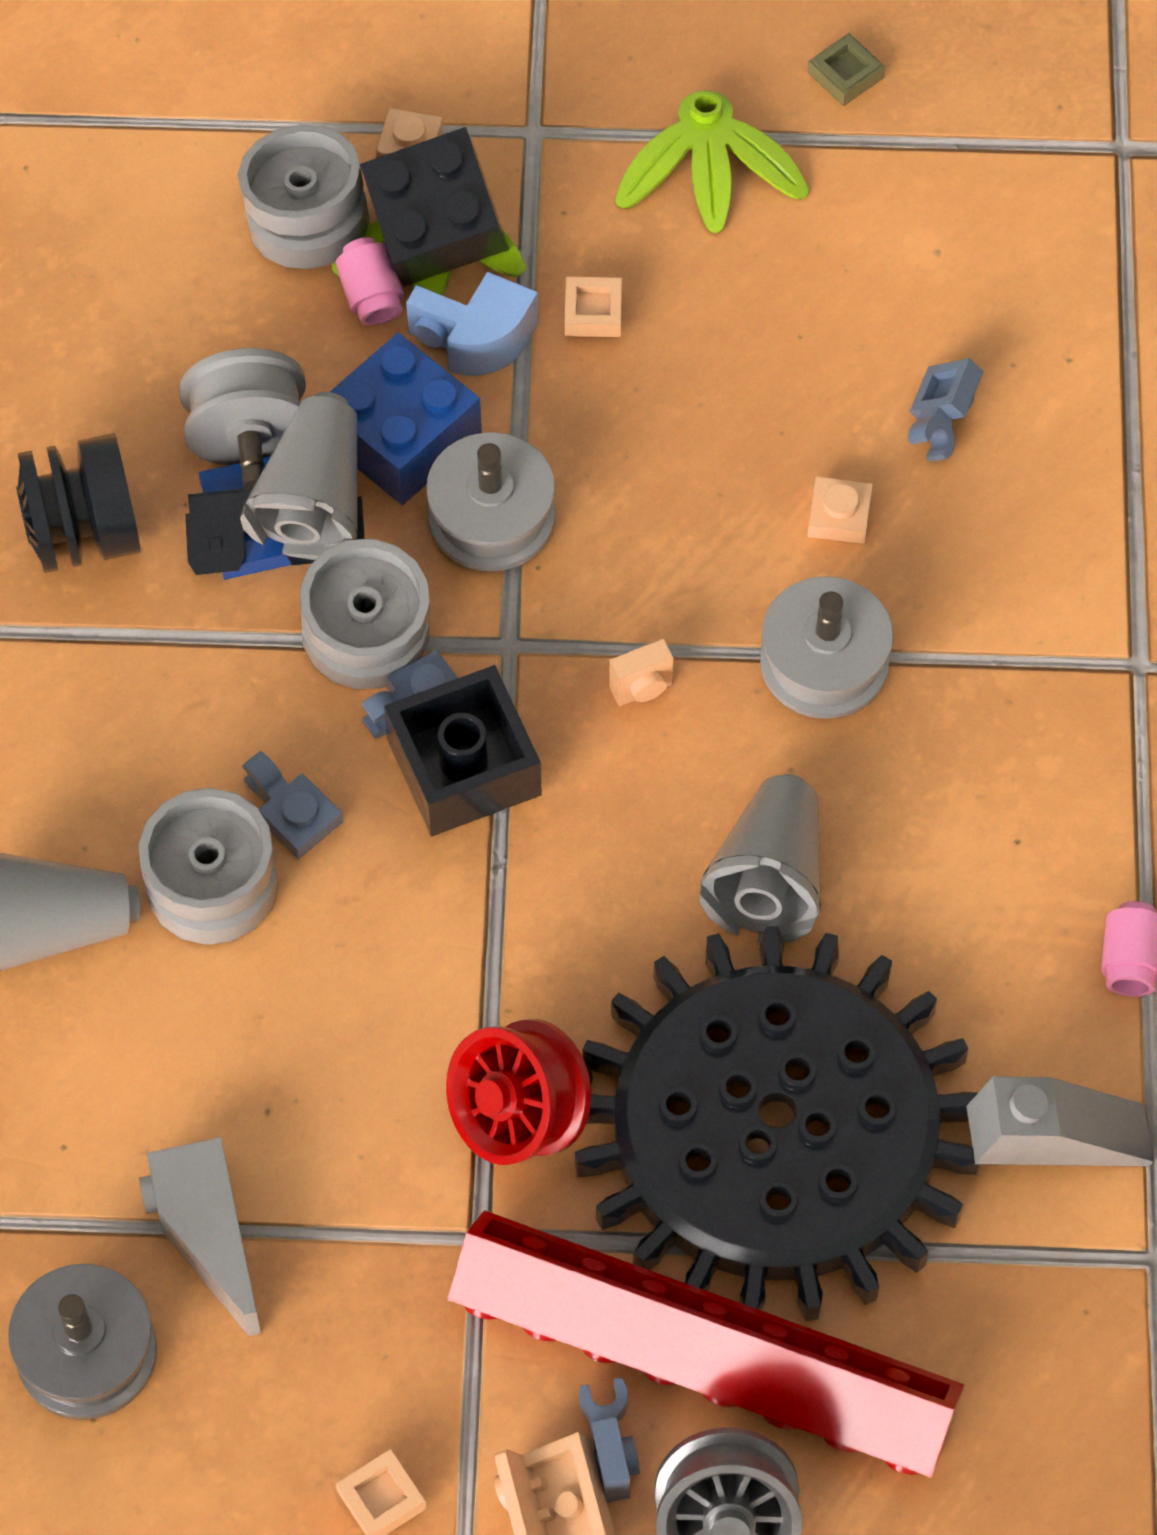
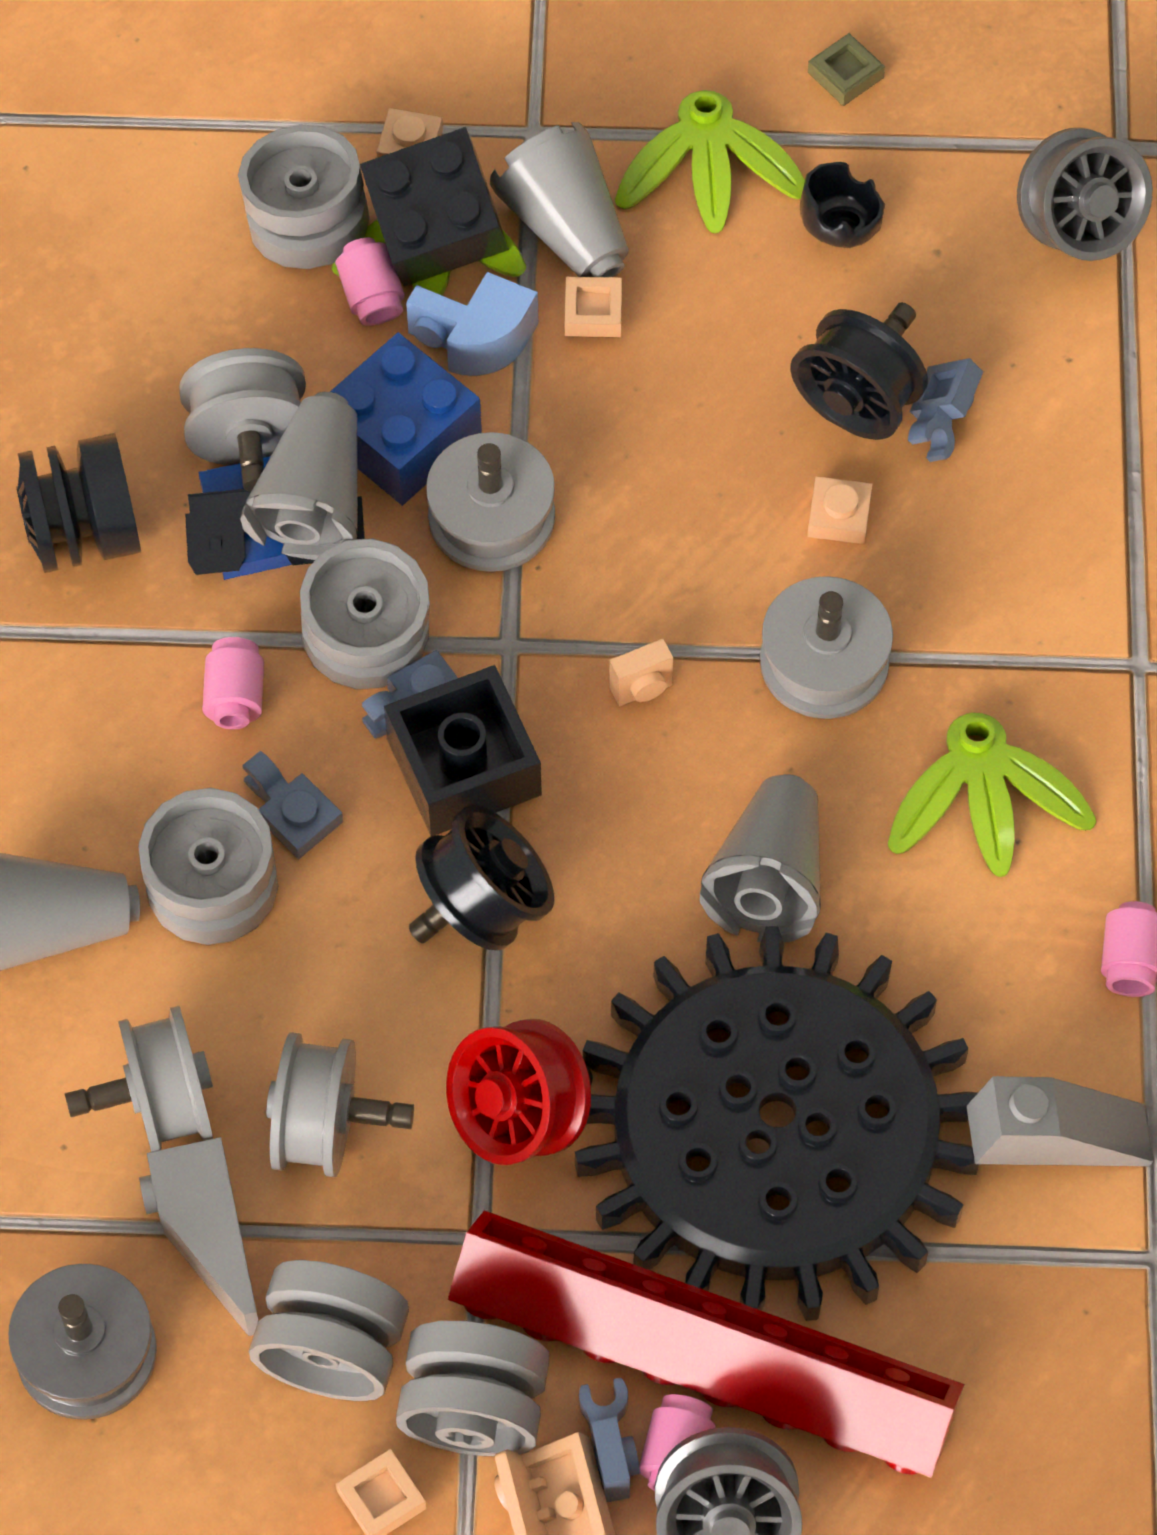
none -> light grey wheel [65,1006,213,1152]
none -> bright pink brick [202,637,264,729]
none -> light grey wheel [249,1260,409,1401]
none -> light grey wheel [266,1032,414,1177]
none -> light grey wheel [396,1321,549,1456]
none -> black wheel [409,805,554,951]
none -> light grey cone [490,122,629,277]
none -> bright pink brick [639,1394,715,1491]
none -> black wheel [790,302,928,440]
none -> black hair [800,162,885,248]
none -> lime plant [888,713,1096,877]
none -> flat silver wheel [1017,127,1153,261]

